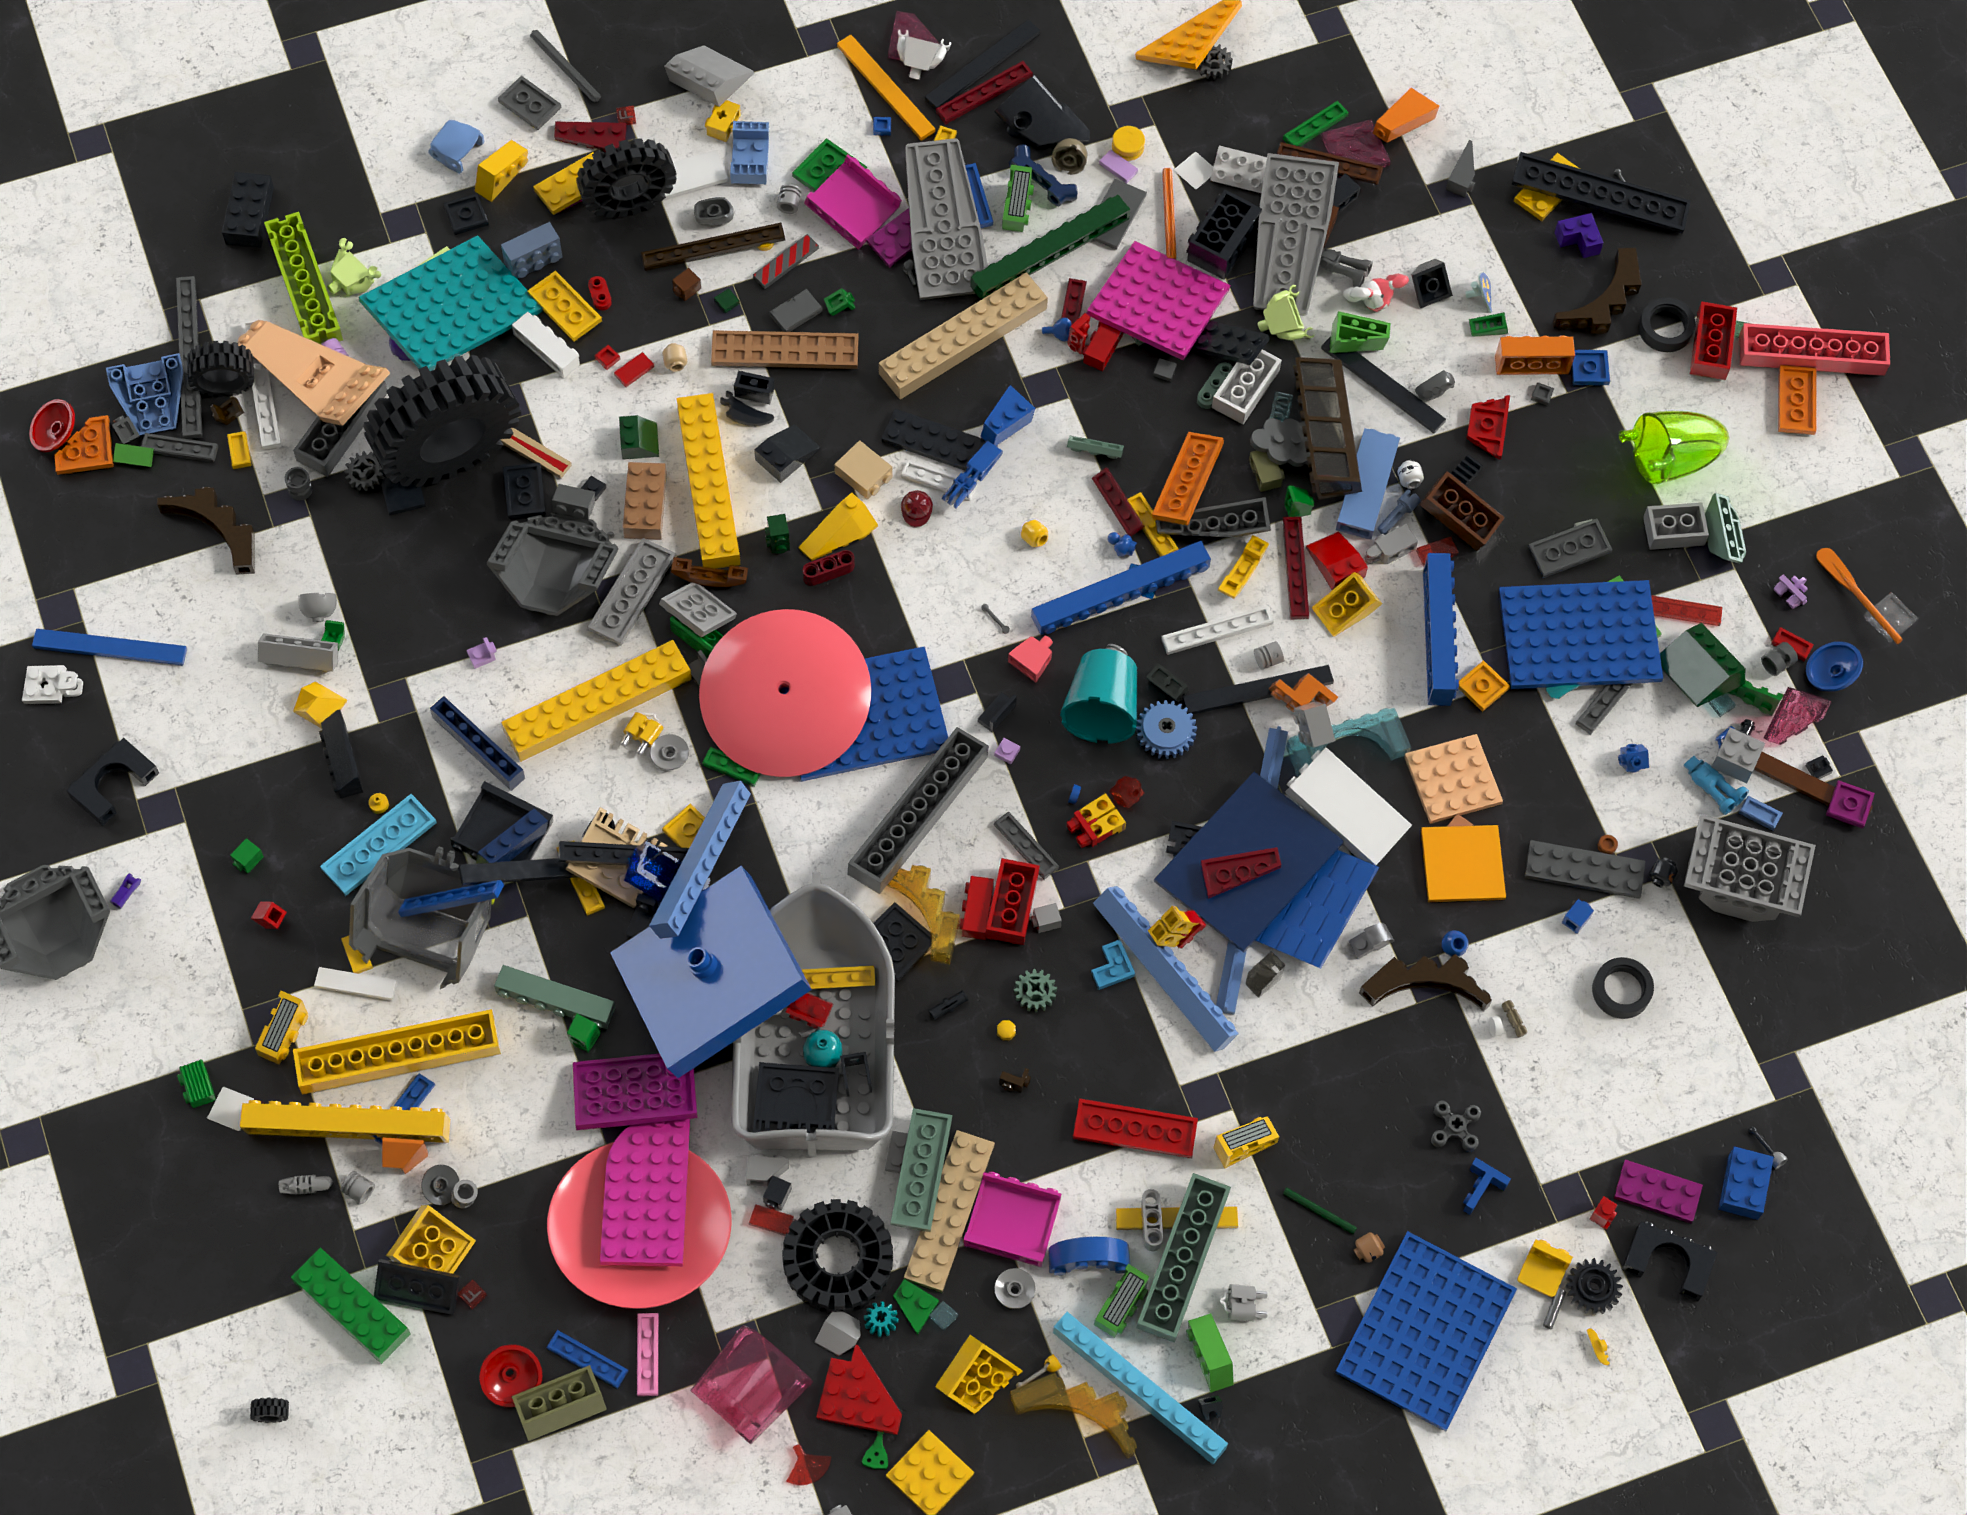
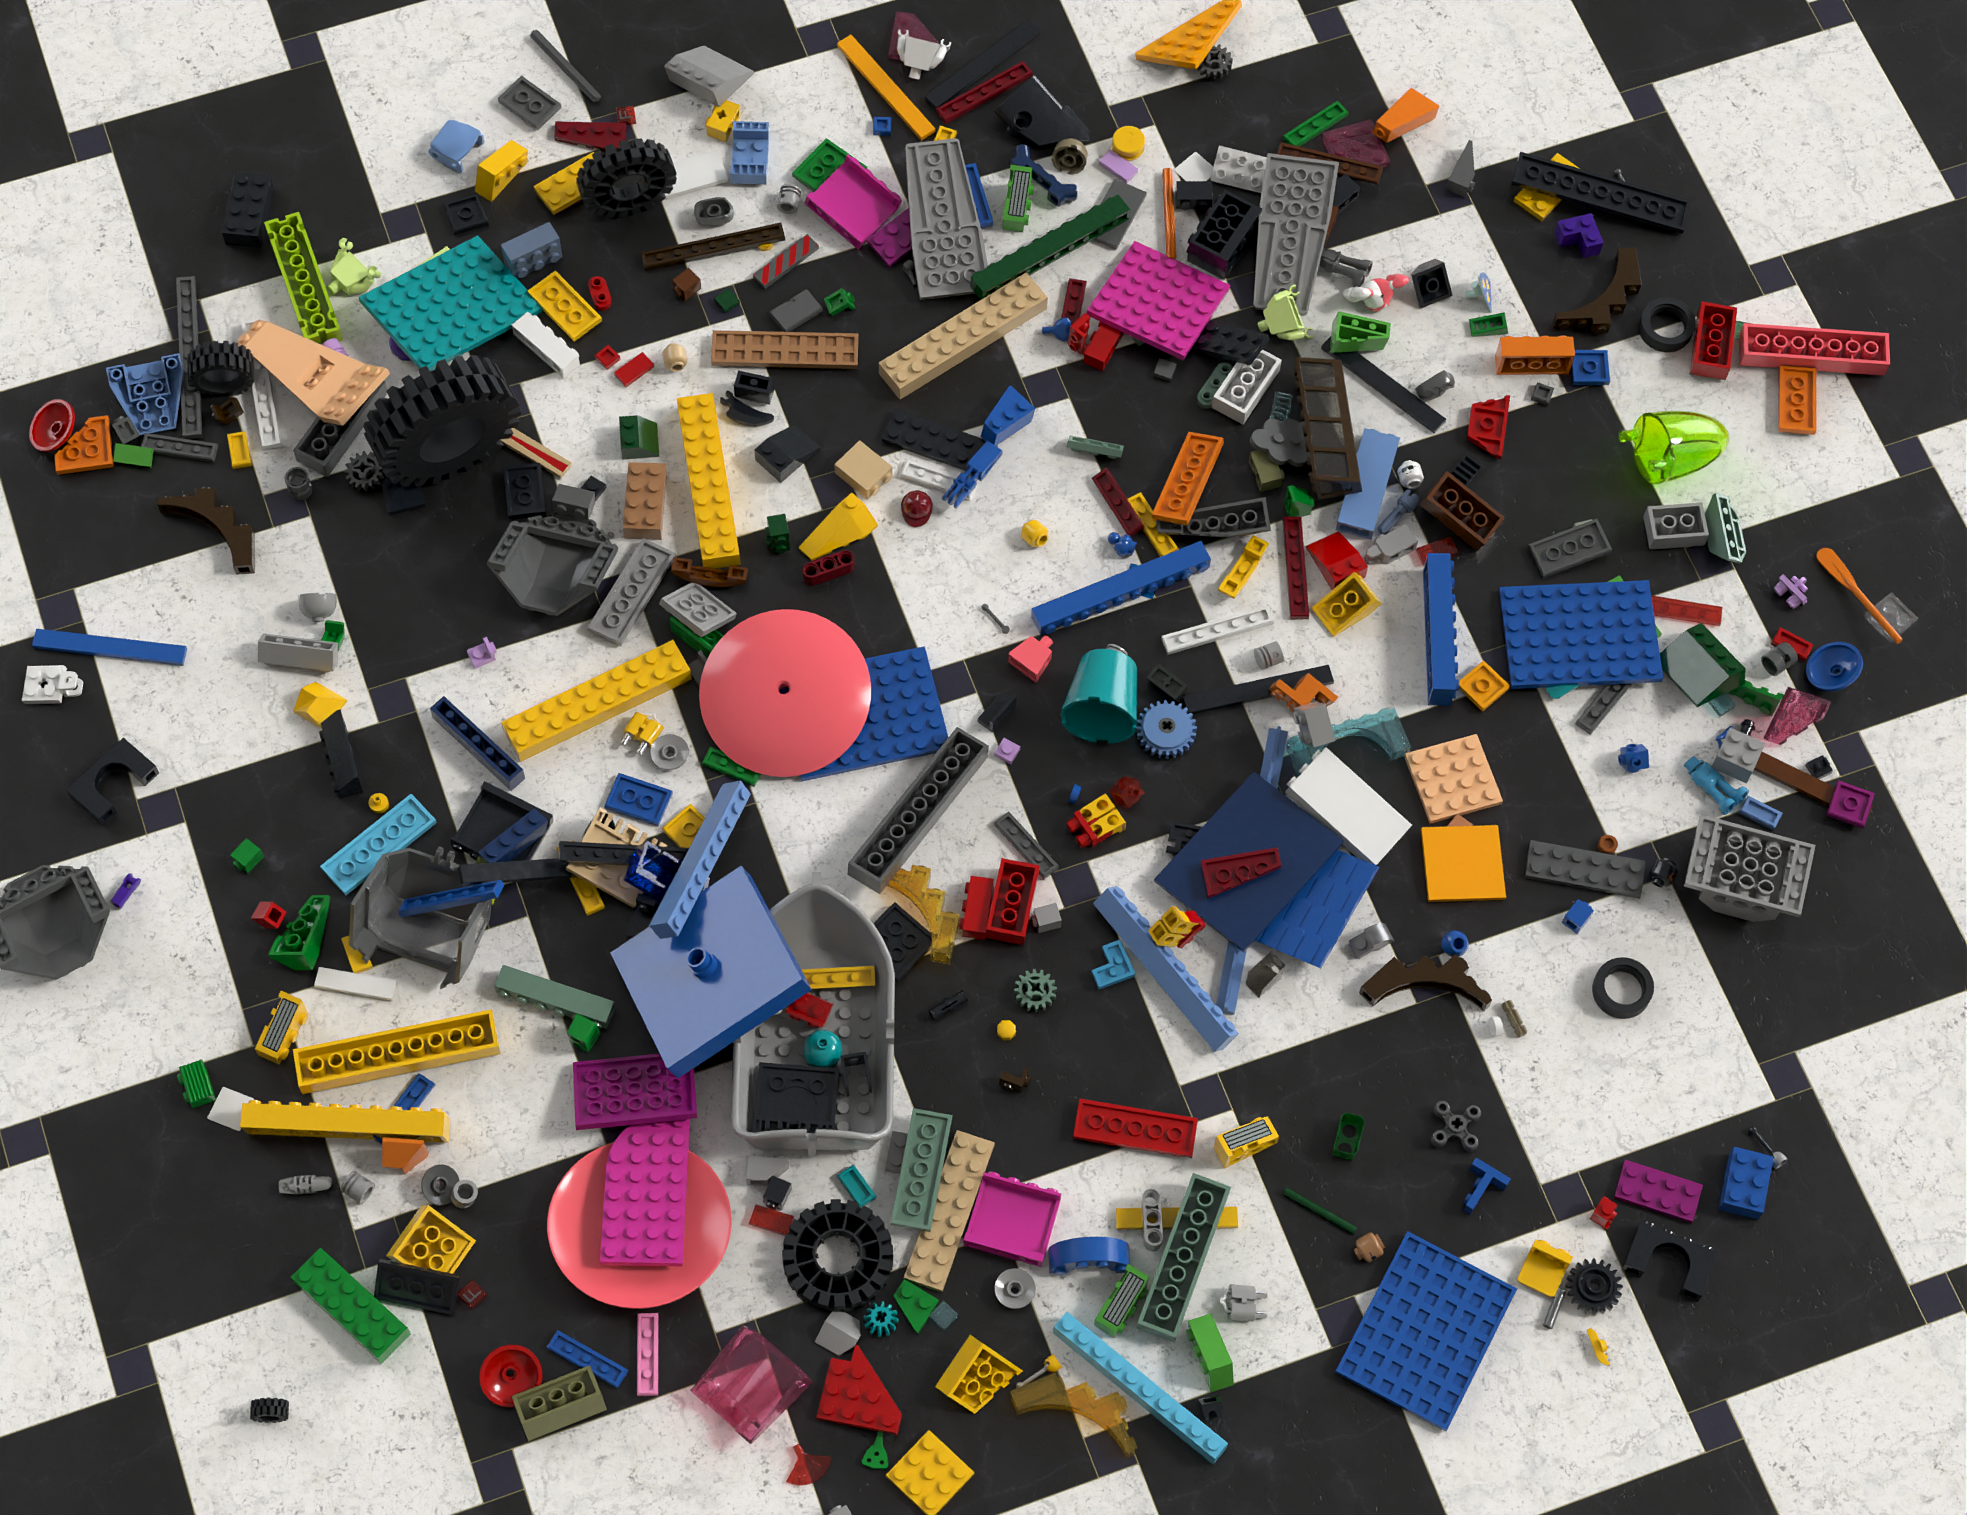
none -> green wedge [268,895,331,970]
none -> blue tile [604,773,673,827]
none -> teal tile [837,1164,877,1208]
none -> black brick [1175,181,1213,210]
none -> green piece [1333,1113,1365,1161]

